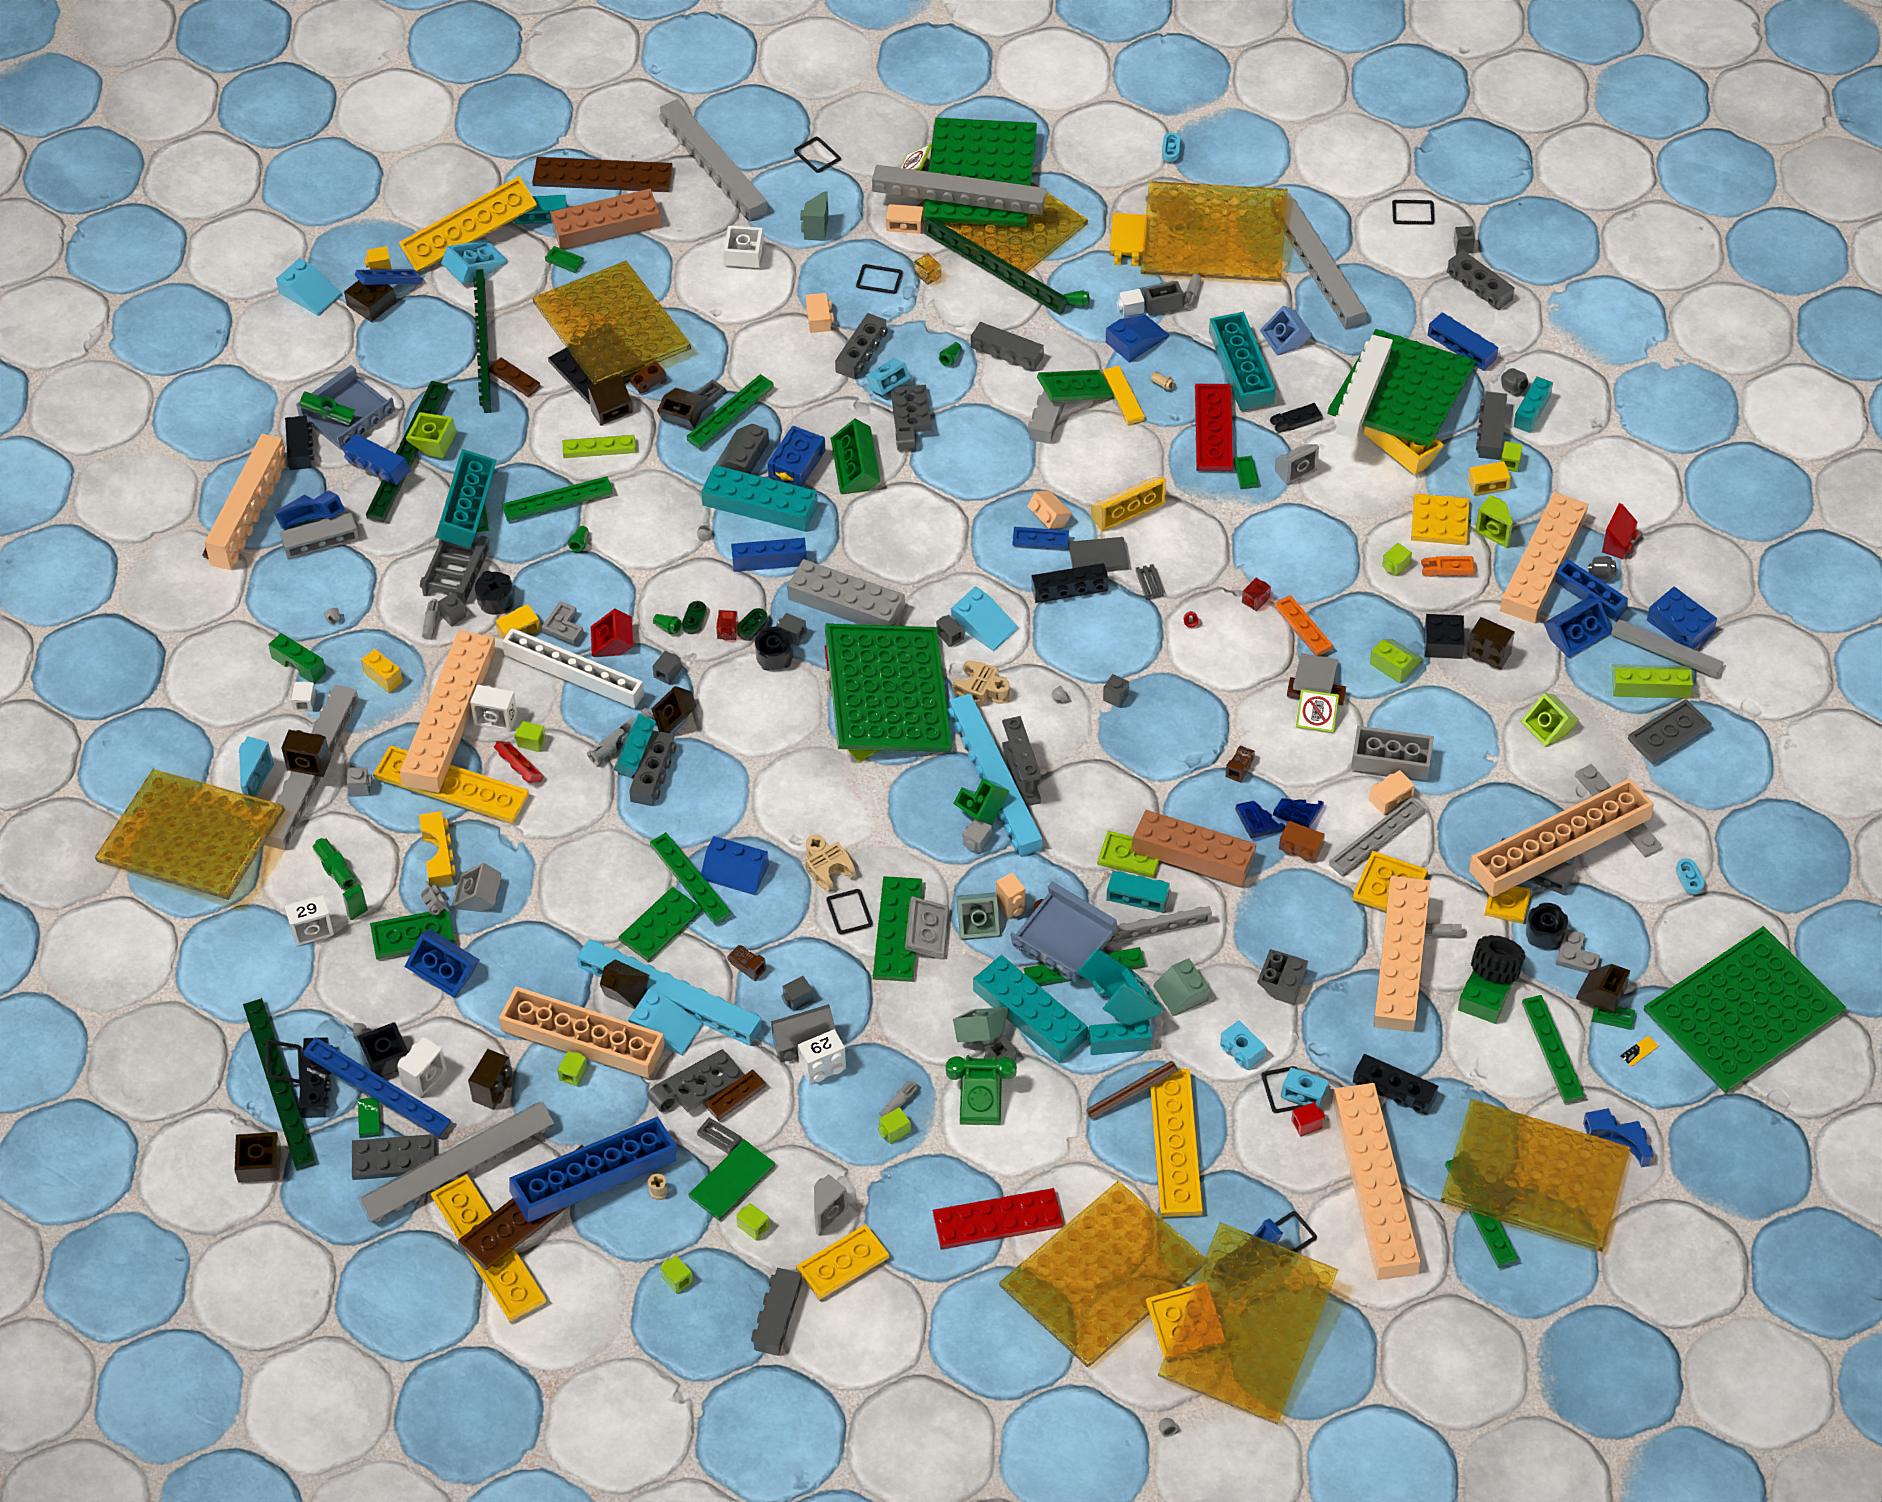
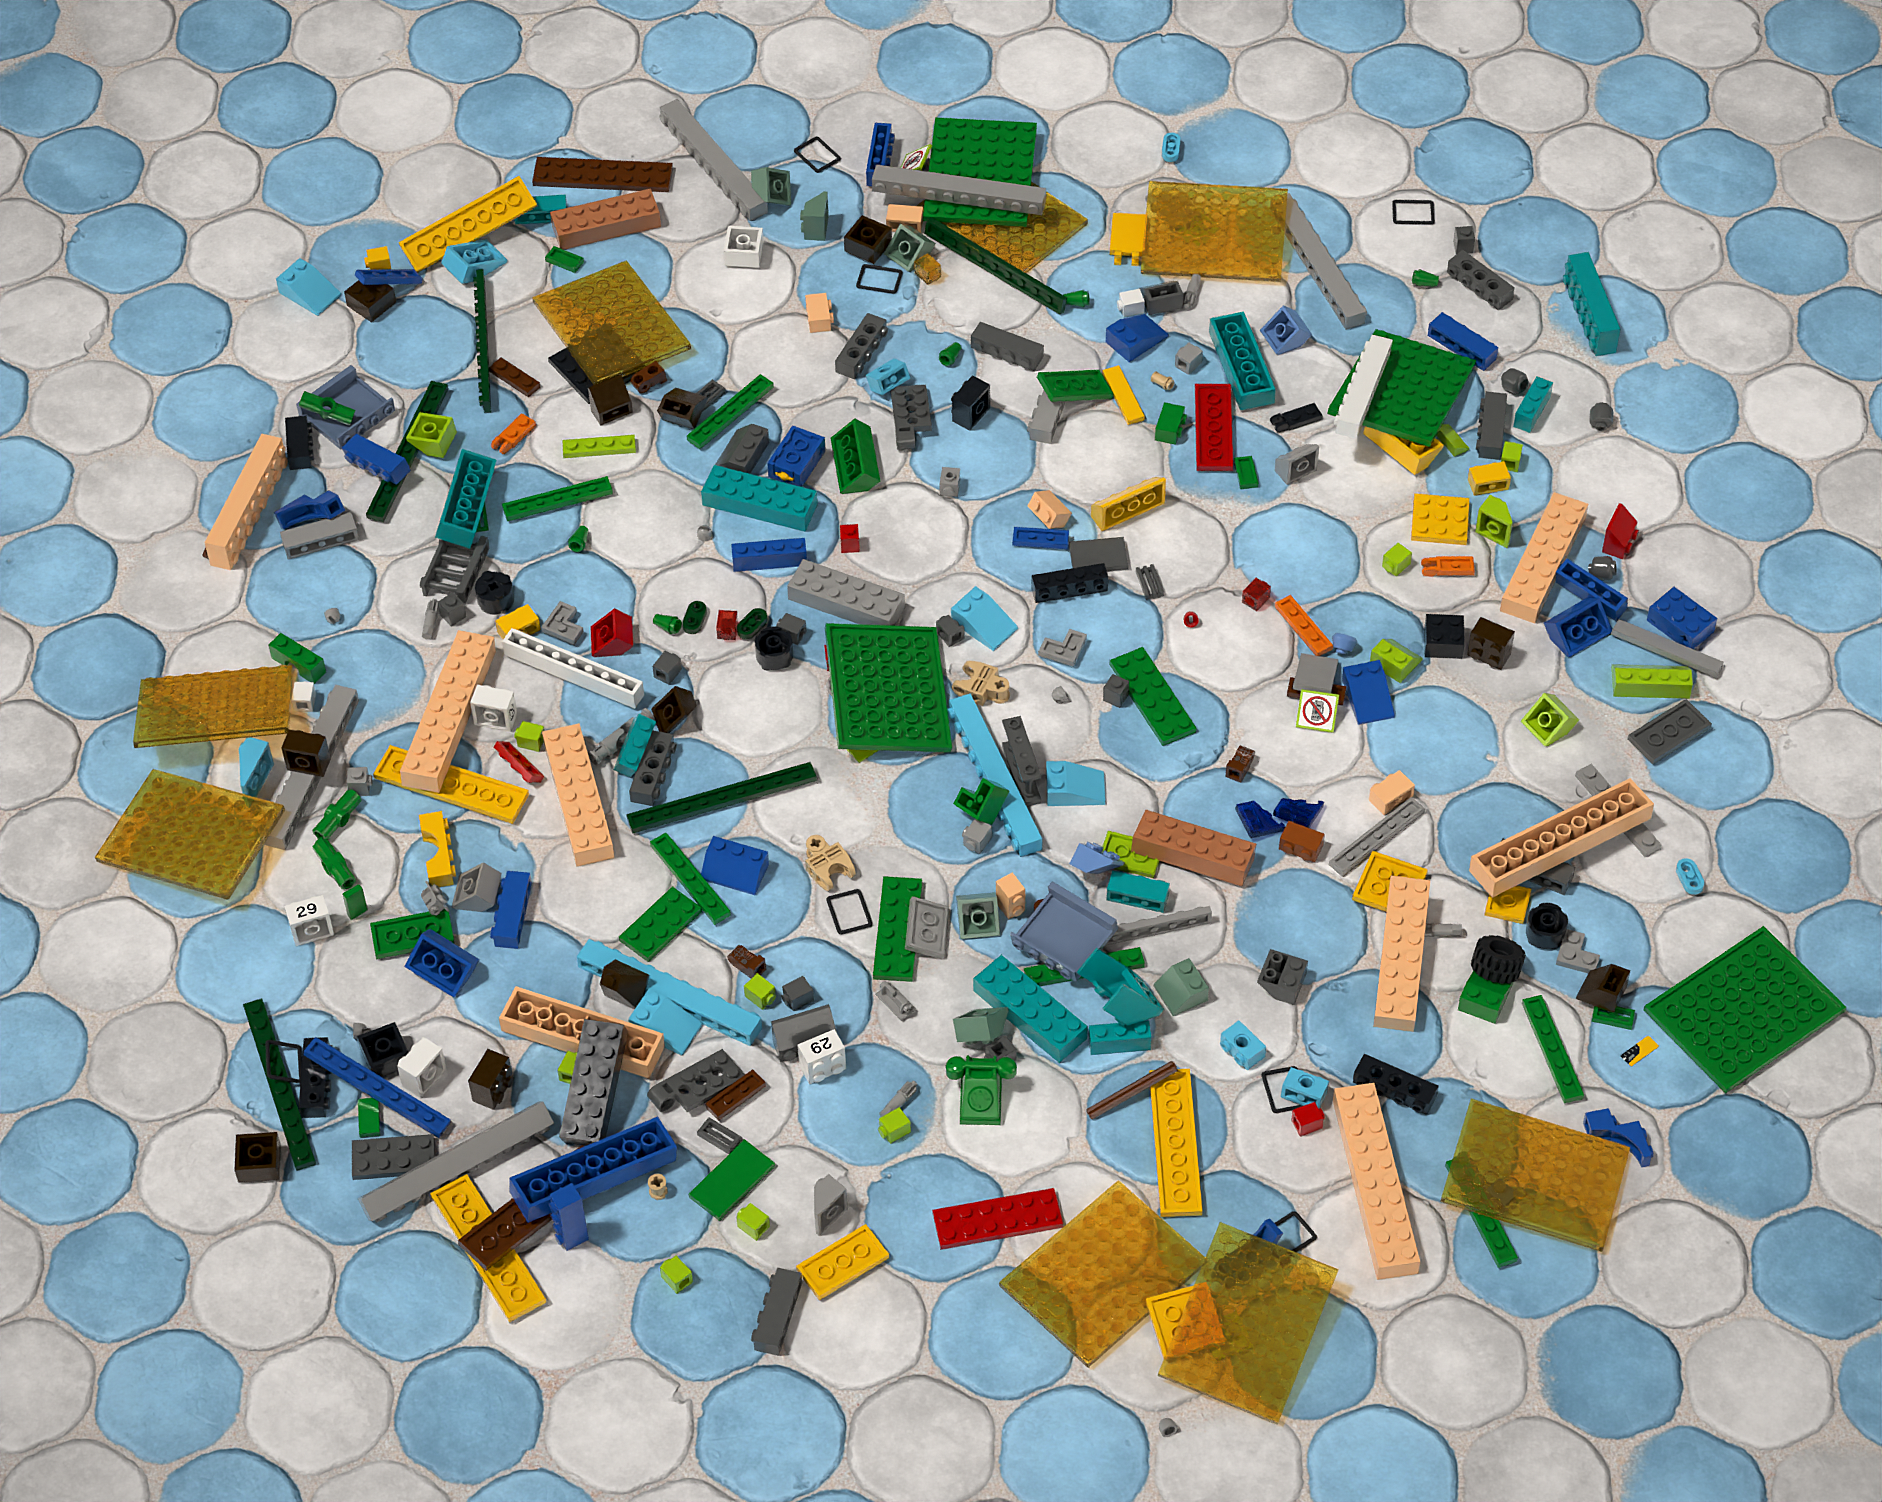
yellow brick [361,648,403,693] -> none
light grey brick [1351,726,1434,781] -> none
none -> clear yellow plate [133,665,293,748]
none -> green piece [312,789,362,839]
none -> blue brick [490,871,532,949]
none -> orange hinge [491,413,536,454]
none -> light nougat brick [542,723,614,867]
none -> blue brick [549,1183,589,1251]
none -> brick [559,1019,628,1146]
none -> dark green plate [626,762,817,834]
none -> lime brick [744,973,776,1010]
none -> sand green slope [751,167,791,206]
none -> red brick [840,524,860,553]
none -> dark brown brick [844,215,892,264]
none -> blue brick [866,122,895,186]
none -> light grey hinge [875,981,916,1020]
none -> sand green slope [884,224,936,272]
none -> light grey brick [940,467,960,497]
none -> black brick [951,375,990,431]
none -> light grey plate [1038,629,1087,667]
none -> medium azure slope [1046,761,1105,806]
none -> medium blue slope [1069,841,1125,874]
none -> green plate [1109,647,1197,746]
none -> green brick [1155,402,1187,445]
none -> light grey brick [1175,343,1203,375]
none -> medium blue cone [1332,633,1357,655]
none -> blue slope [1342,660,1395,725]
none -> green cone [1412,269,1439,286]
none -> lime slope [1436,424,1469,457]
none -> teal brick [1563,252,1621,356]
none -> dark grey head [1590,402,1614,431]

